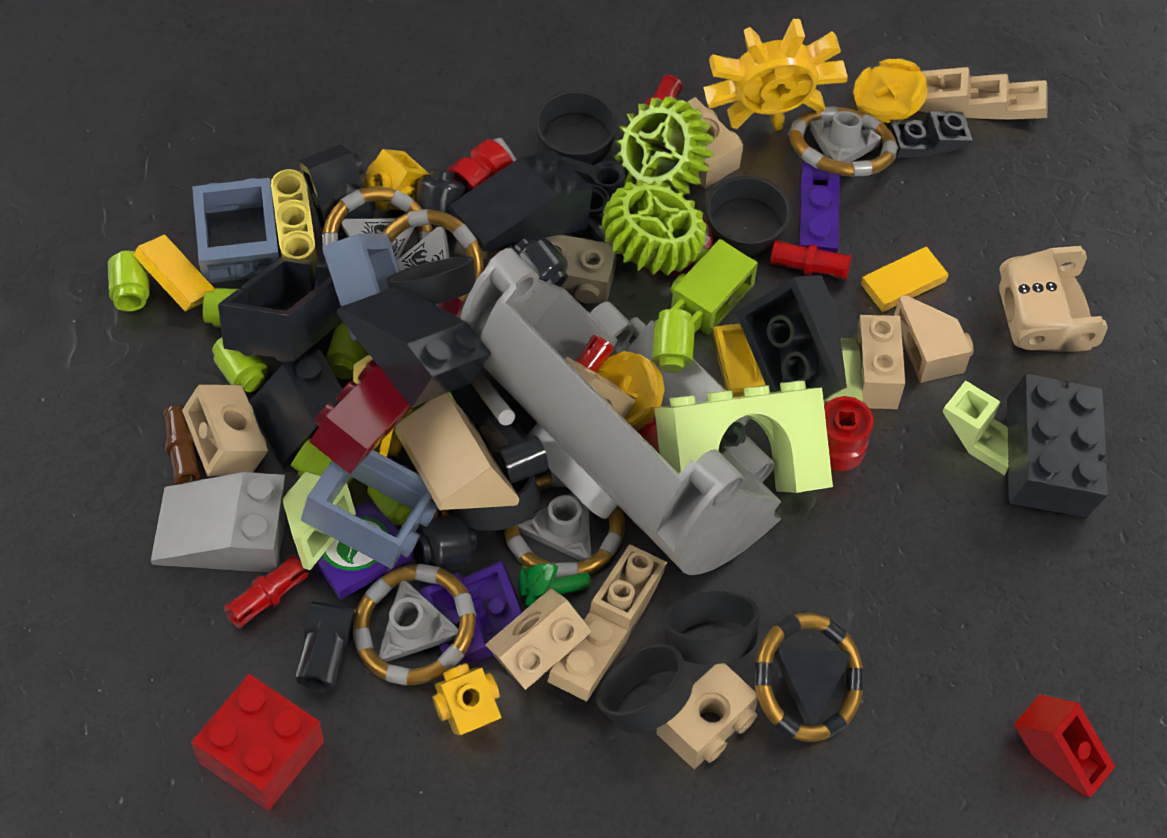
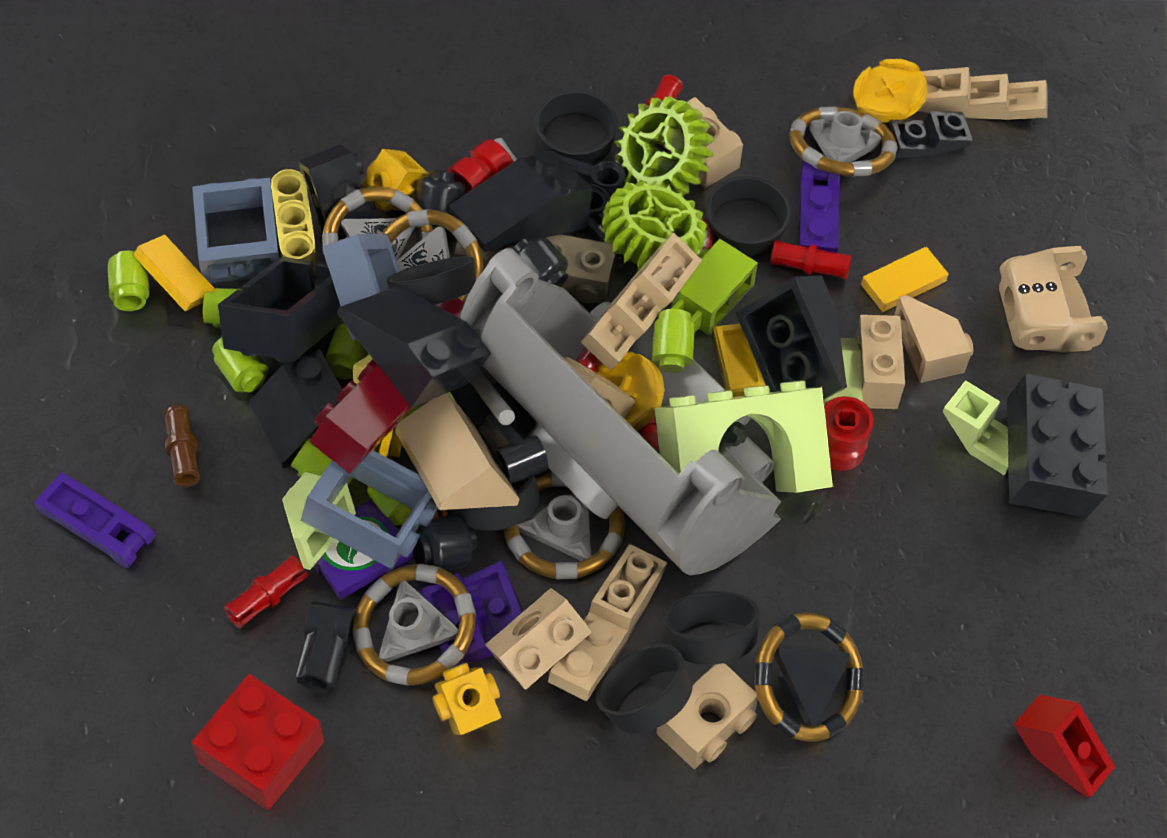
light grey slope [151,472,288,573] -> none
tan brick [182,385,268,476] -> none
green plant [518,563,591,609] -> none
yellow gear [703,19,848,131] -> none
none -> dark purple plate [34,472,156,568]
none -> tan slope [580,232,702,370]

